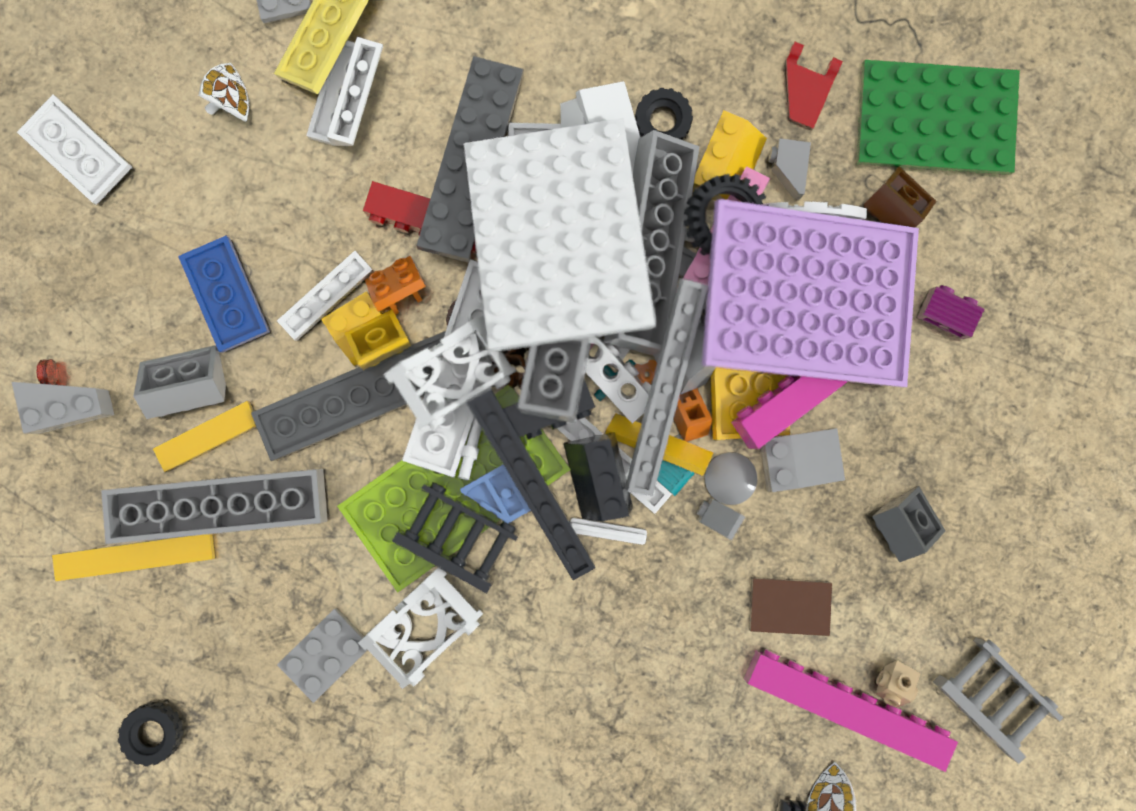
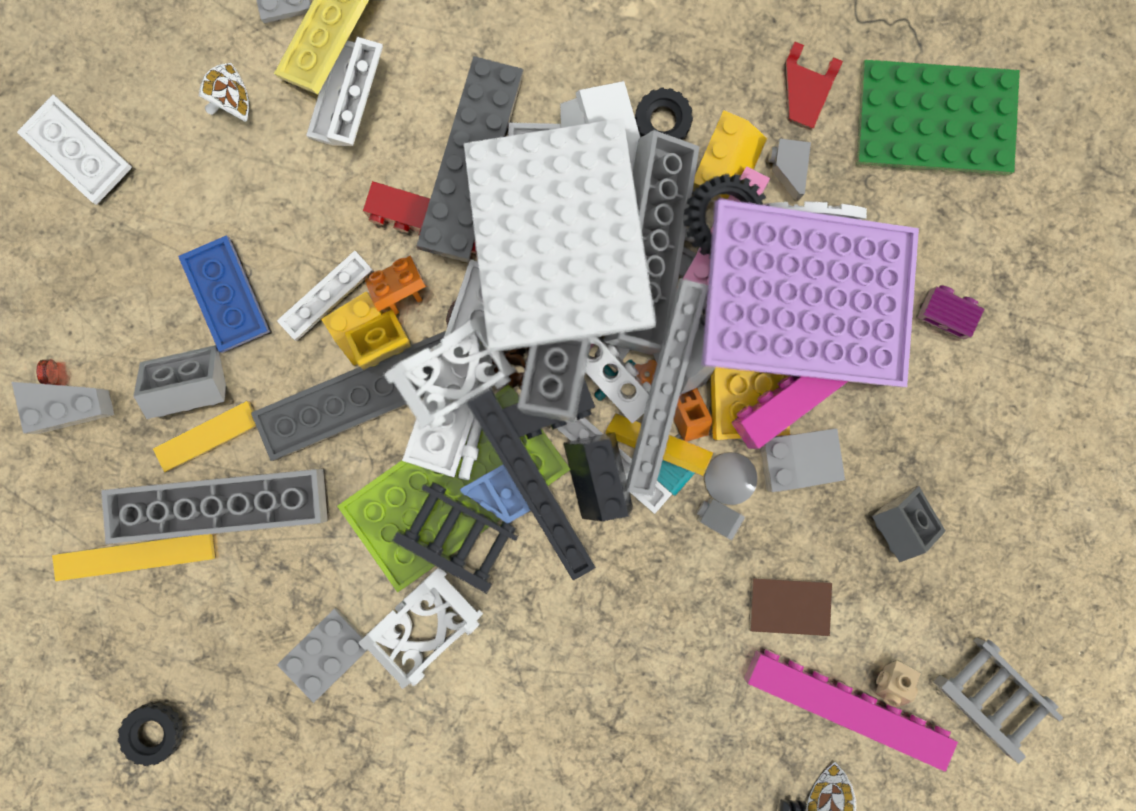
white axle [570,517,647,545] -> none
reddish brown slope [863,166,937,228] -> none

